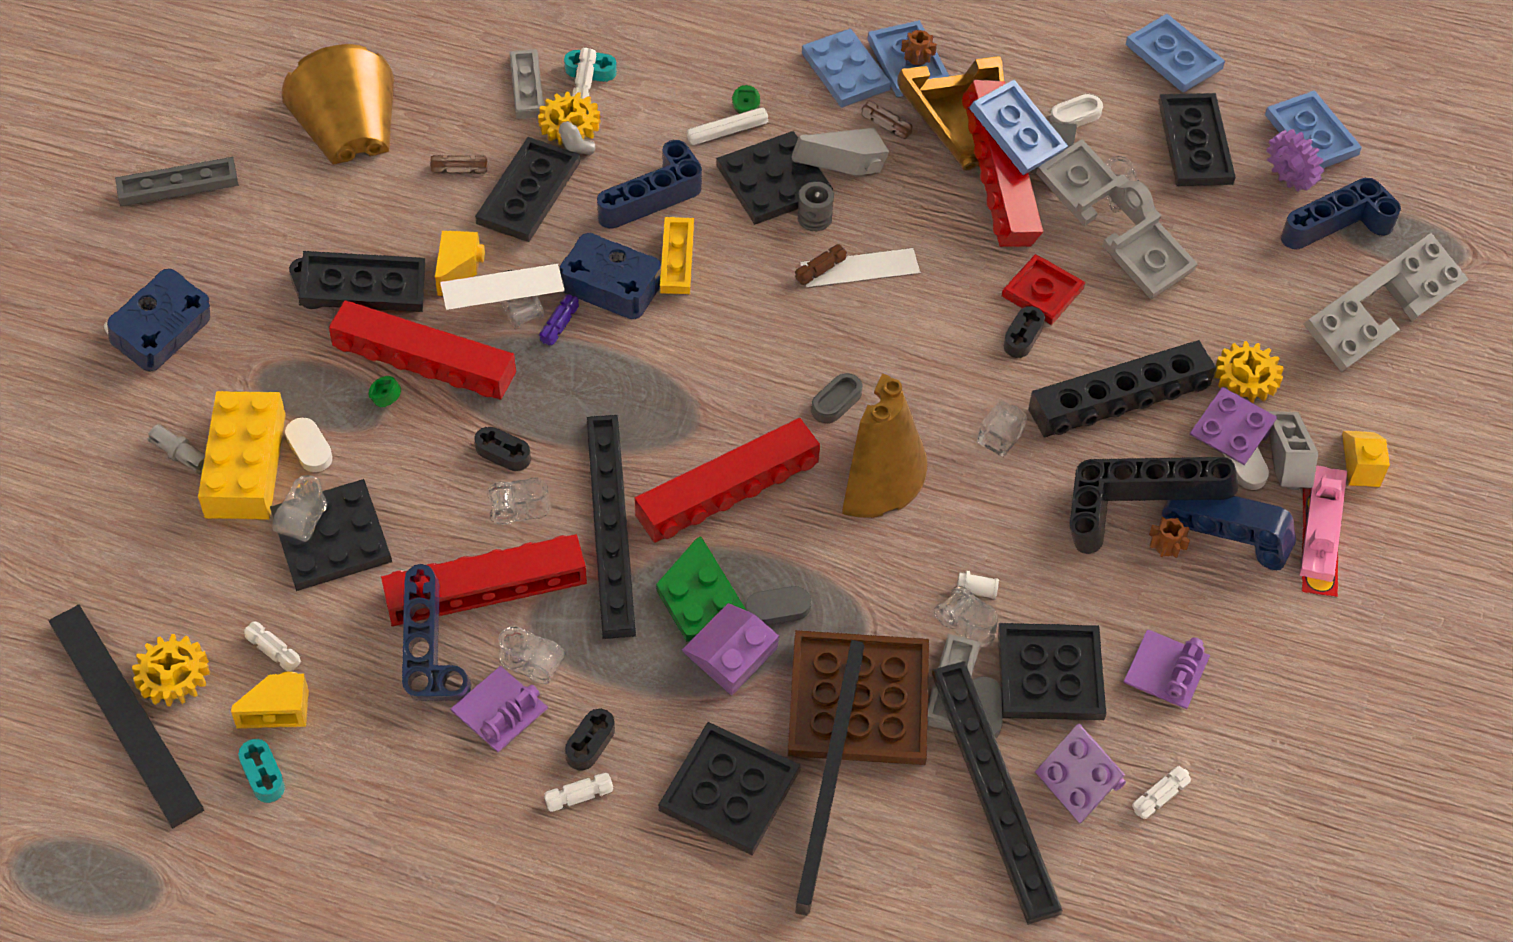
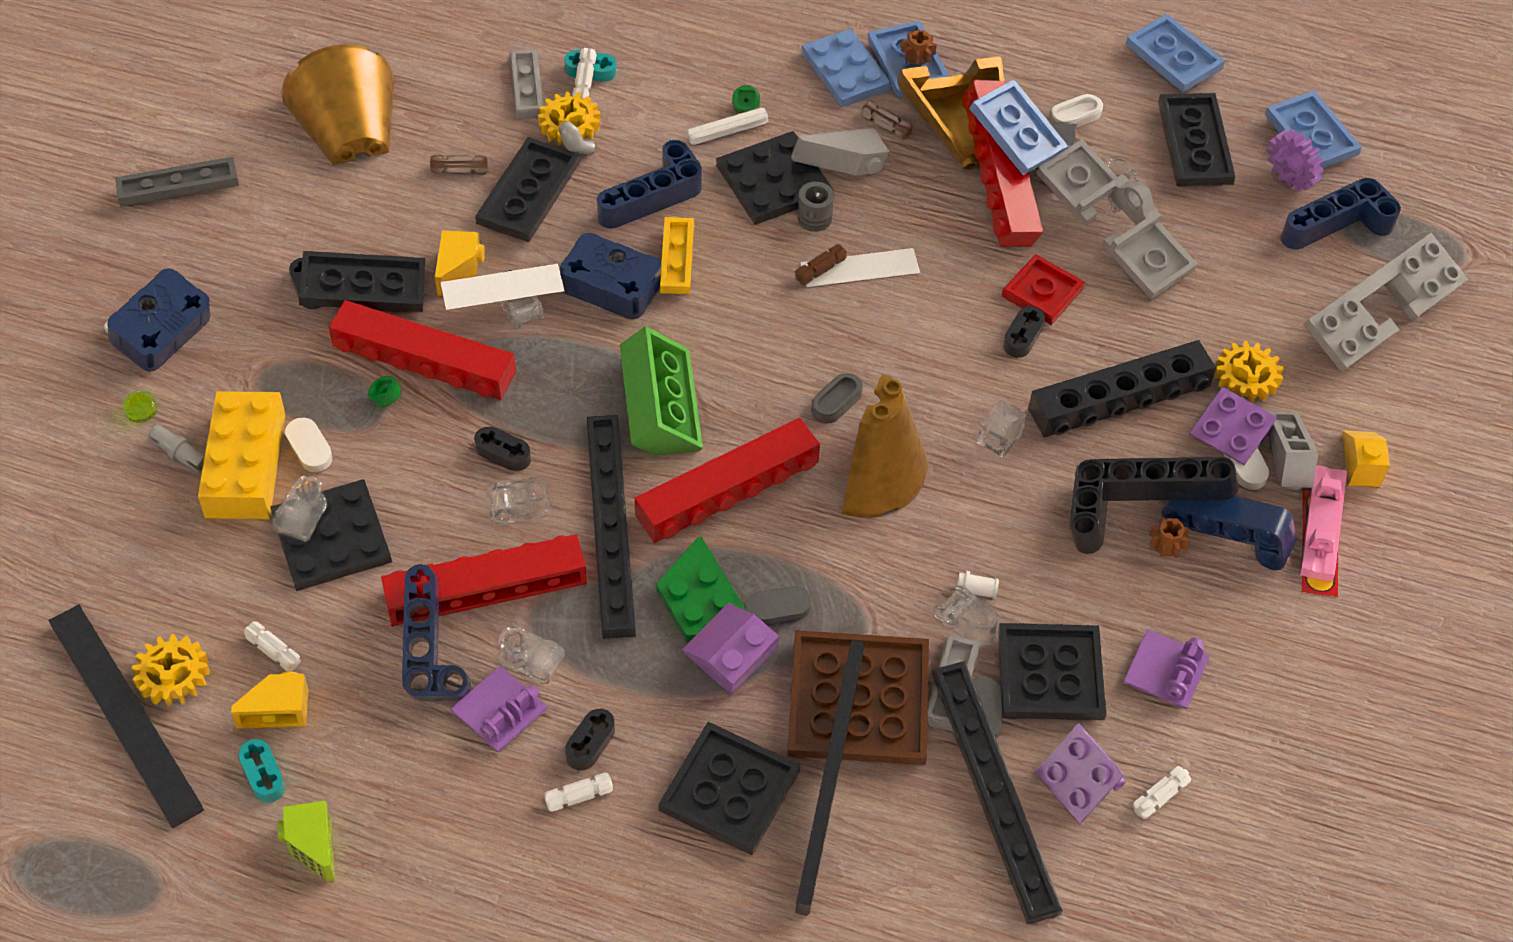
dark purple axle [539,294,579,346] -> none
none -> clear neon green tile [123,391,157,423]
none -> lime slope [277,800,335,882]
none -> bright green slope [620,326,703,456]

